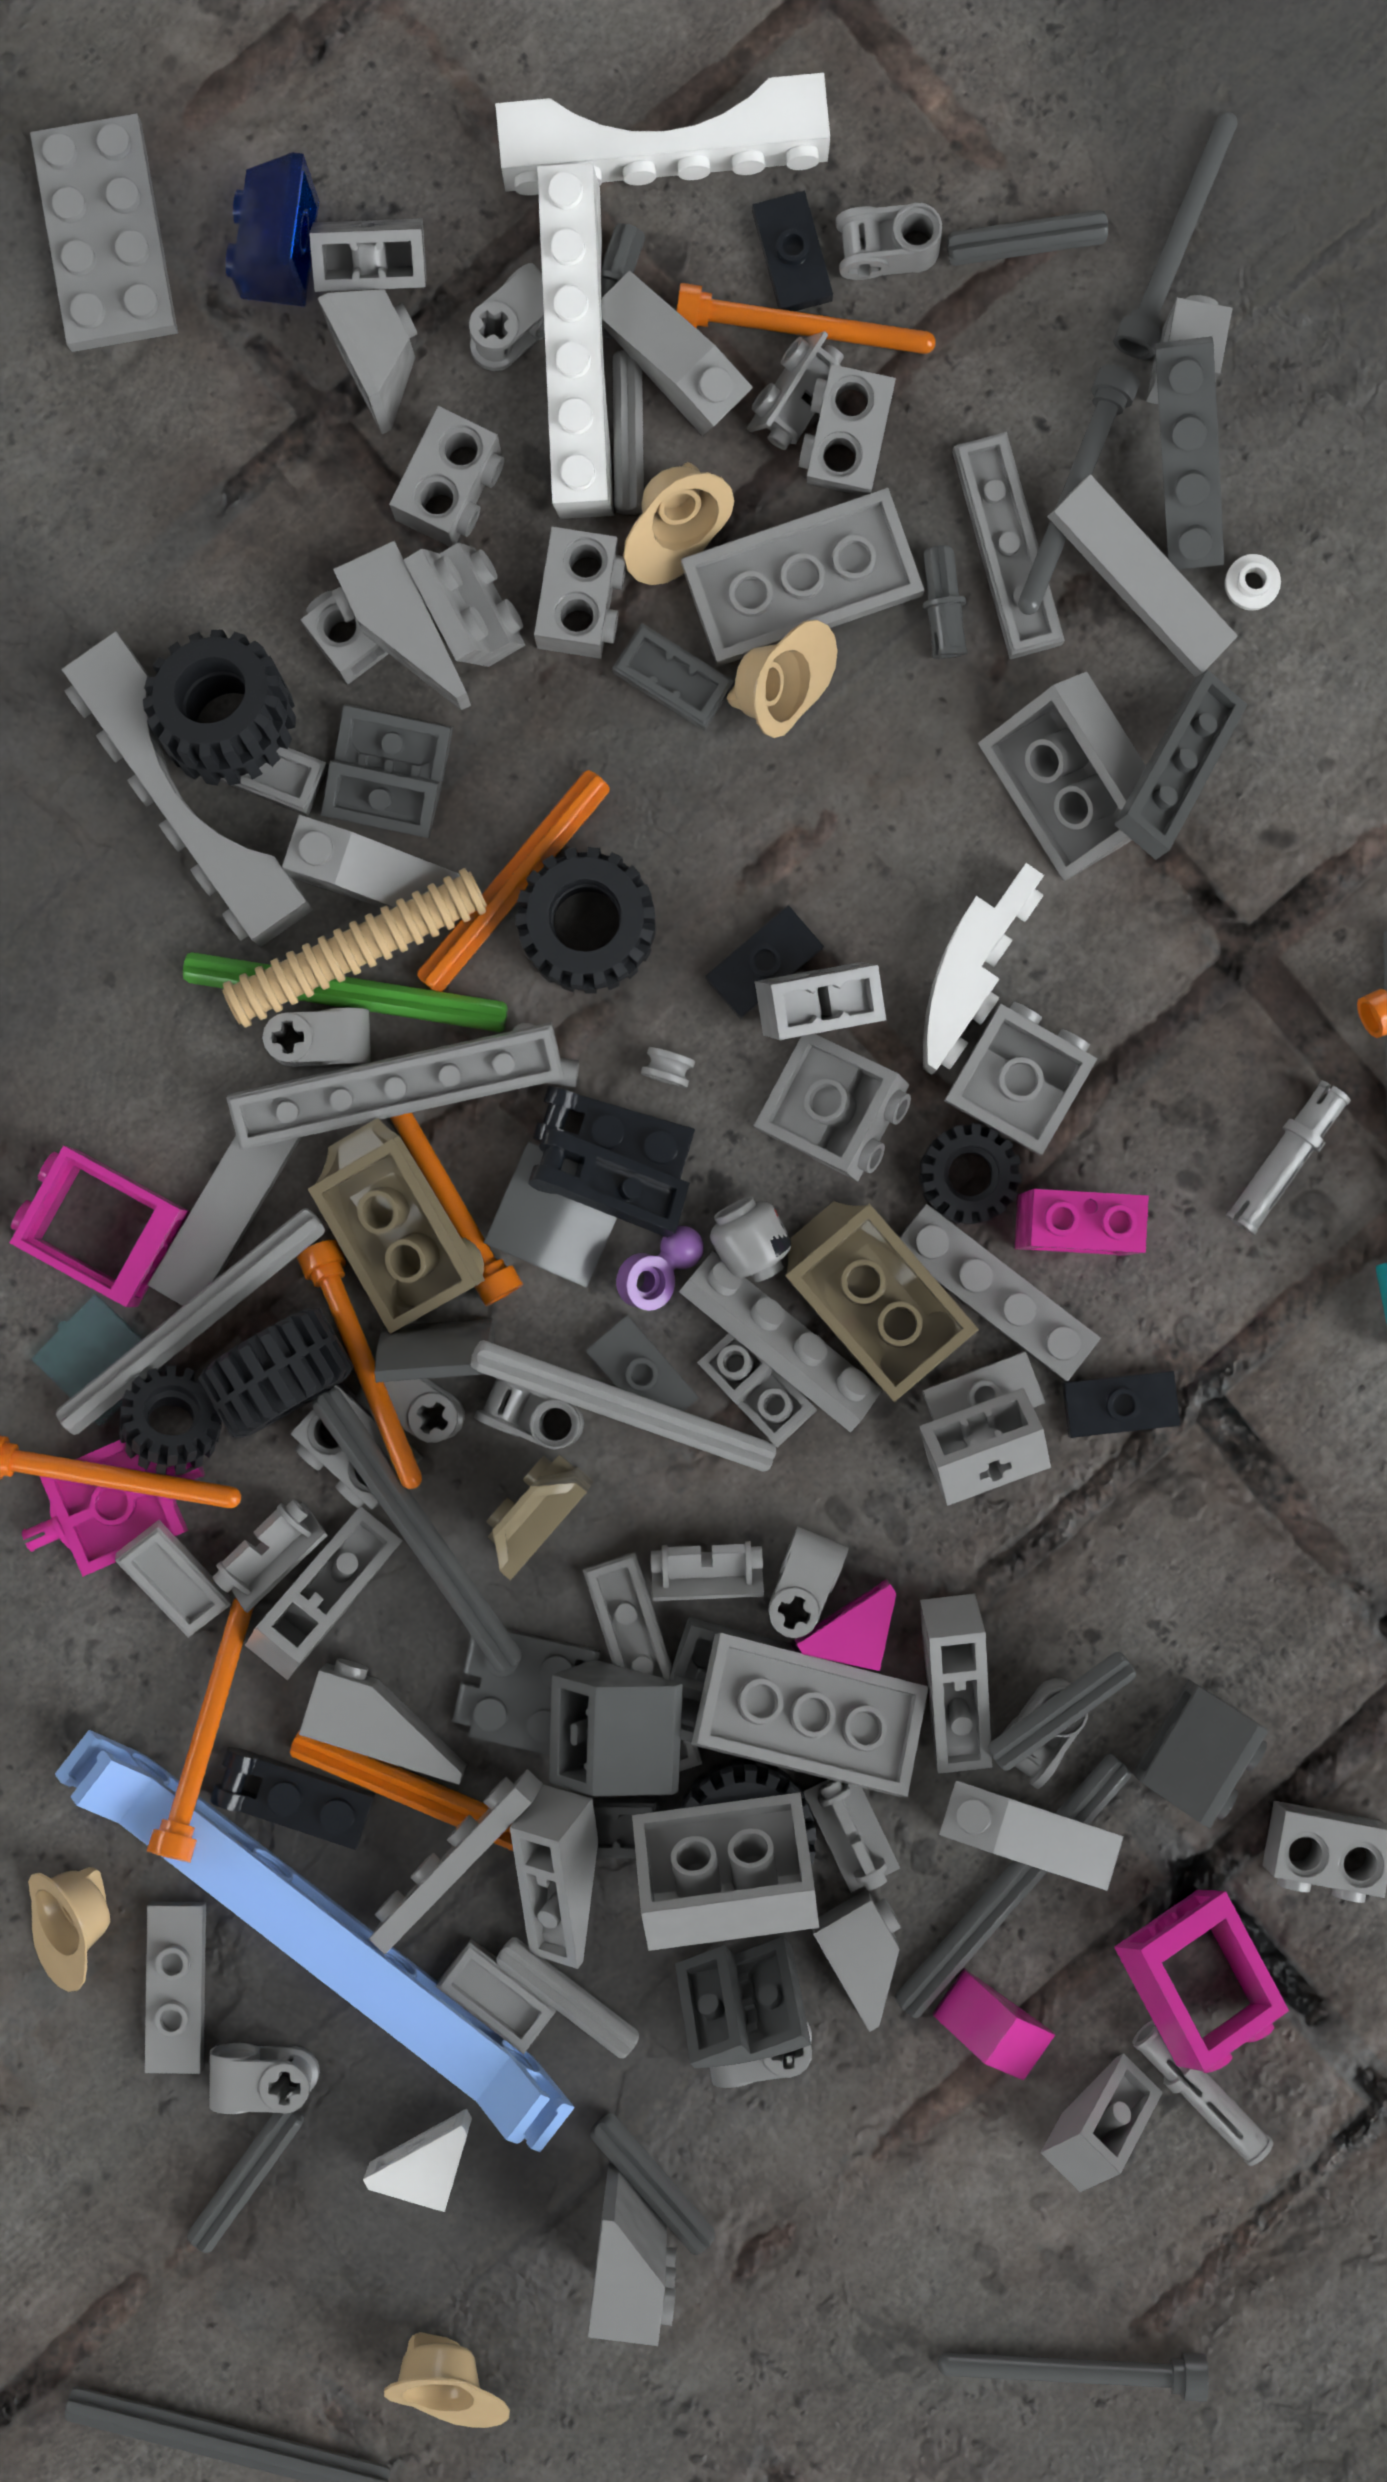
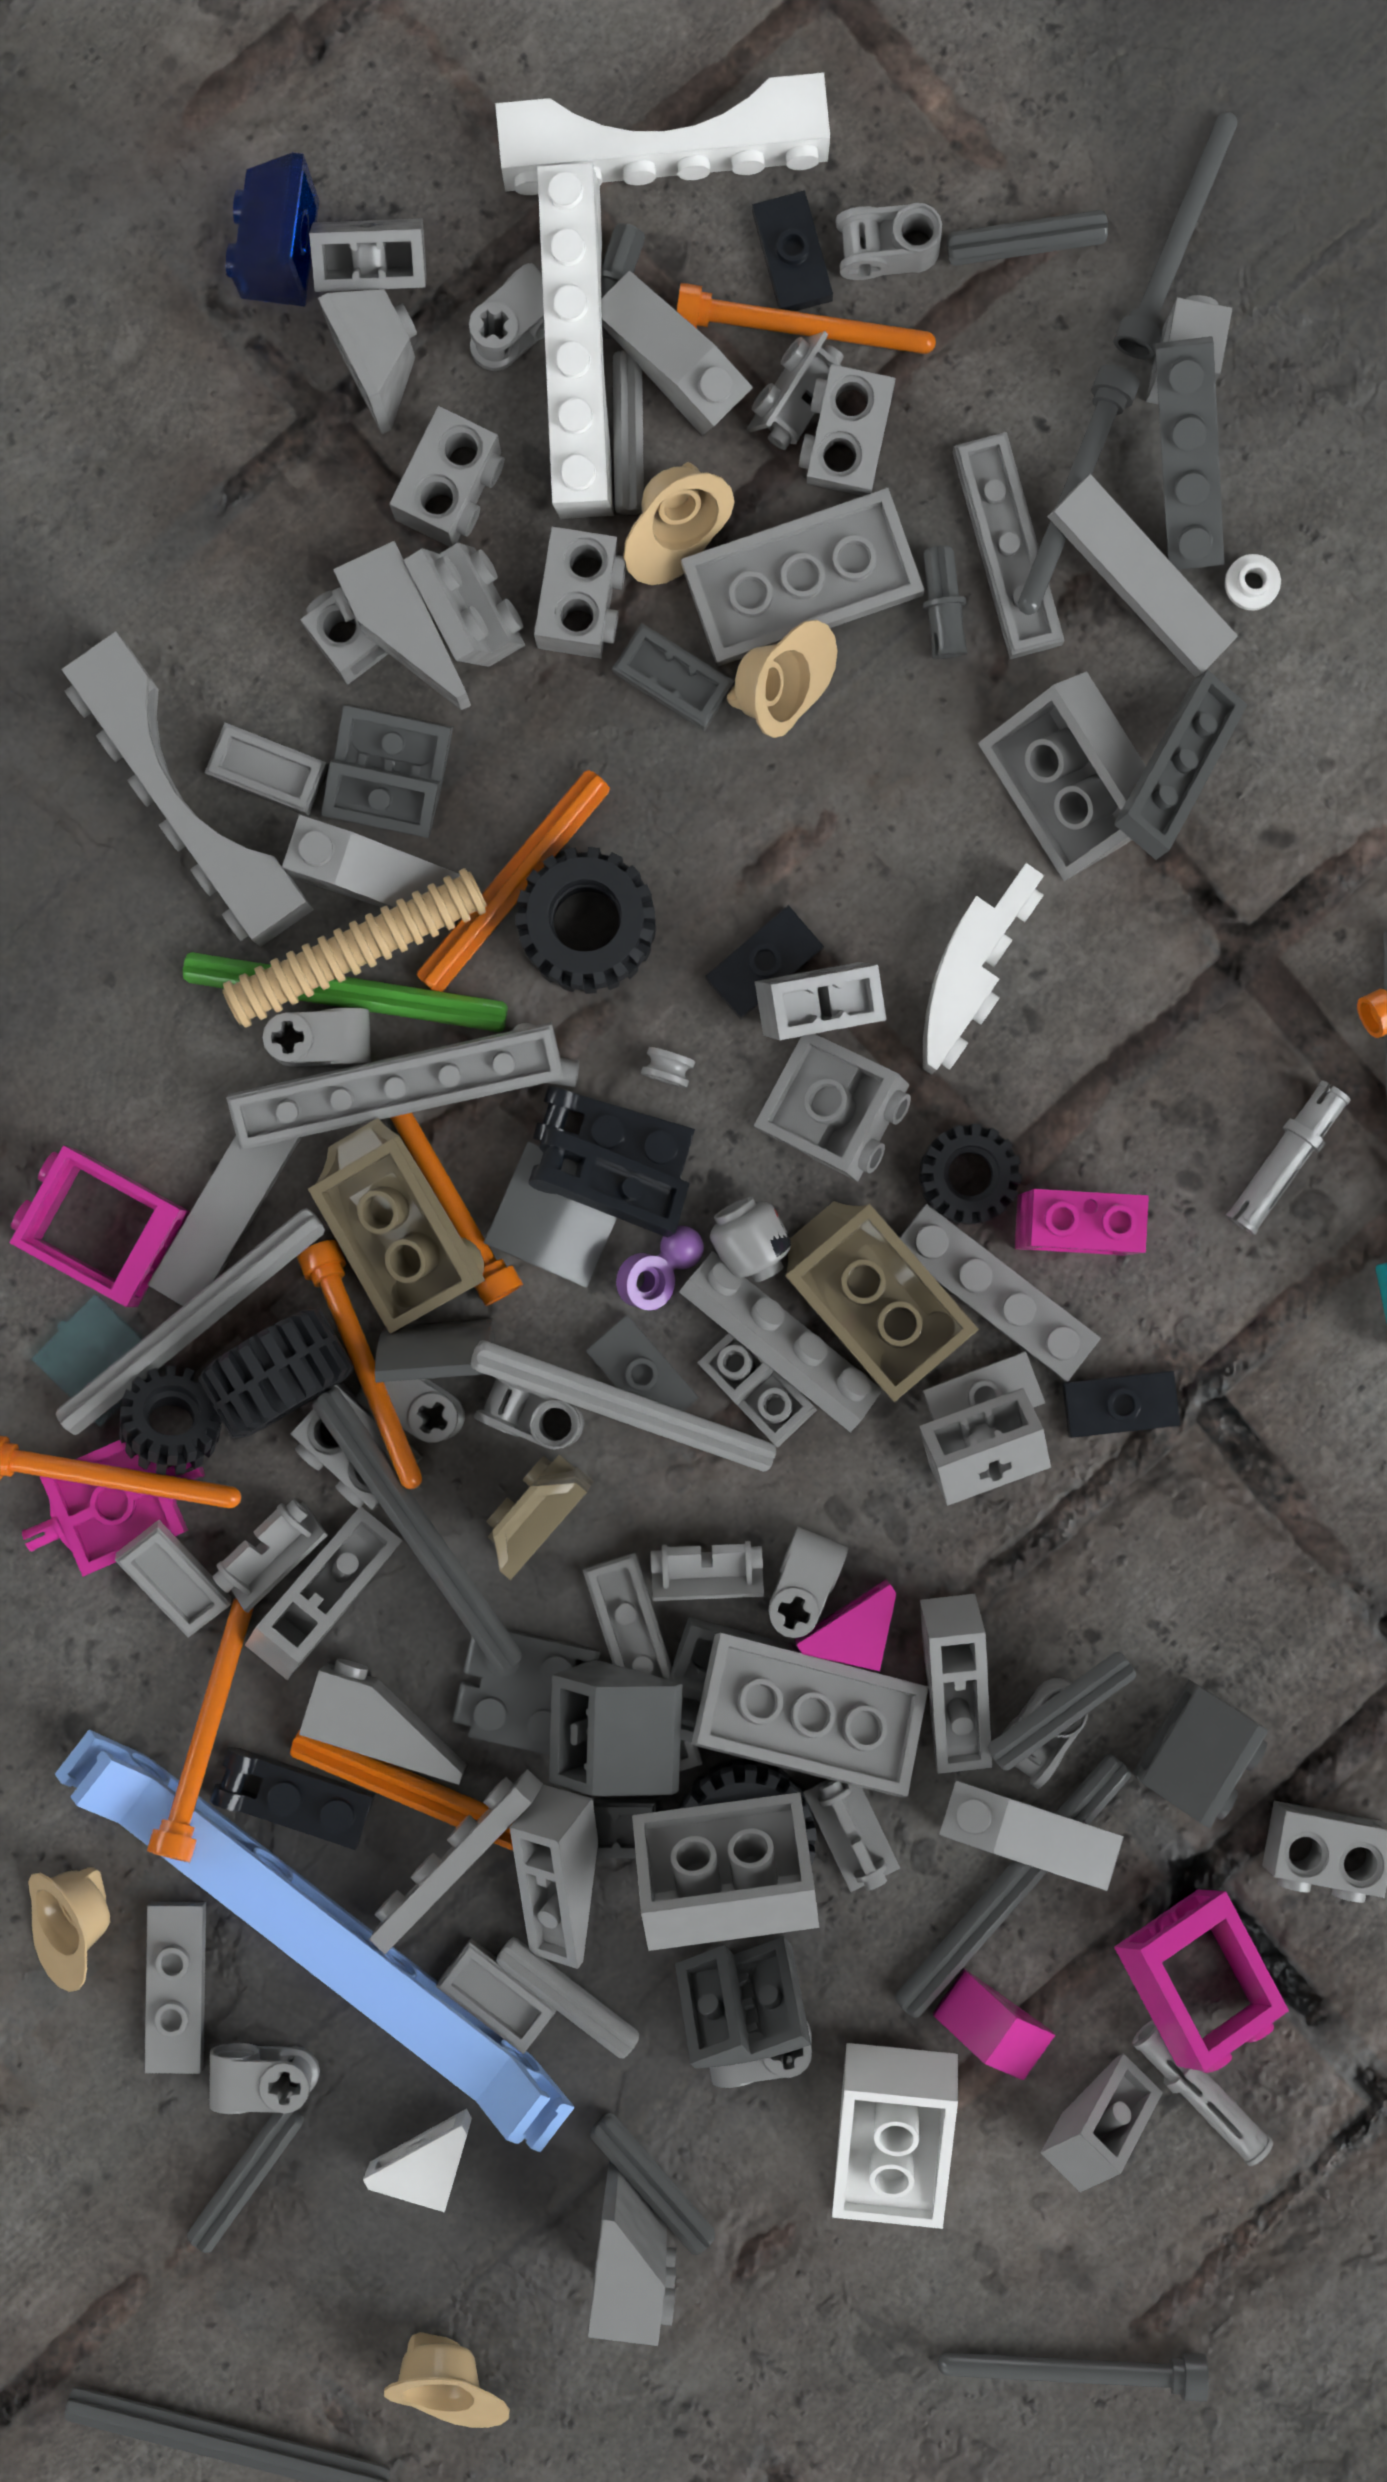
light grey plate [30,113,178,352] -> none
black tyre [143,630,296,786] -> none
light grey slope [812,1889,902,2032] -> none
light grey plate [944,1002,1098,1156] -> none
none -> white slope [832,2043,958,2229]

